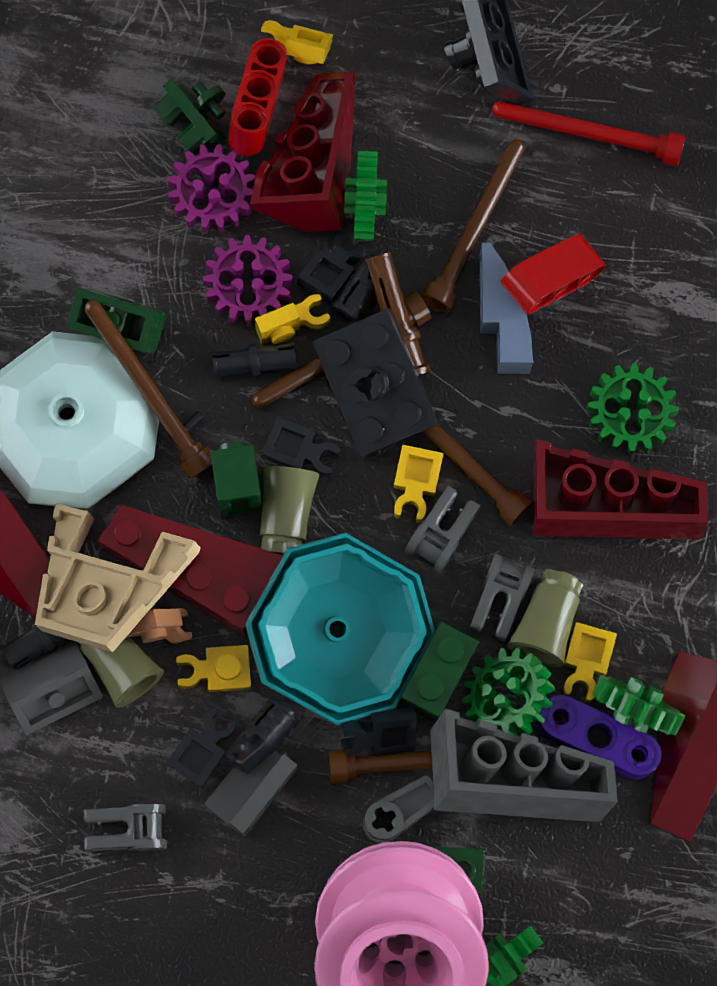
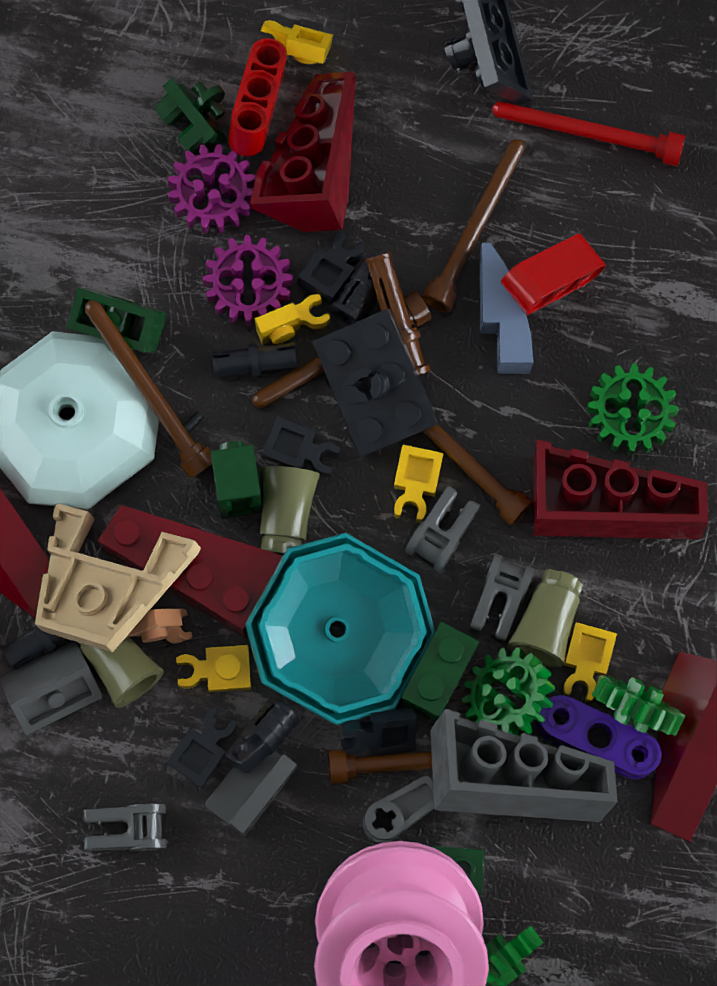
green gear [344,150,387,241] -> none

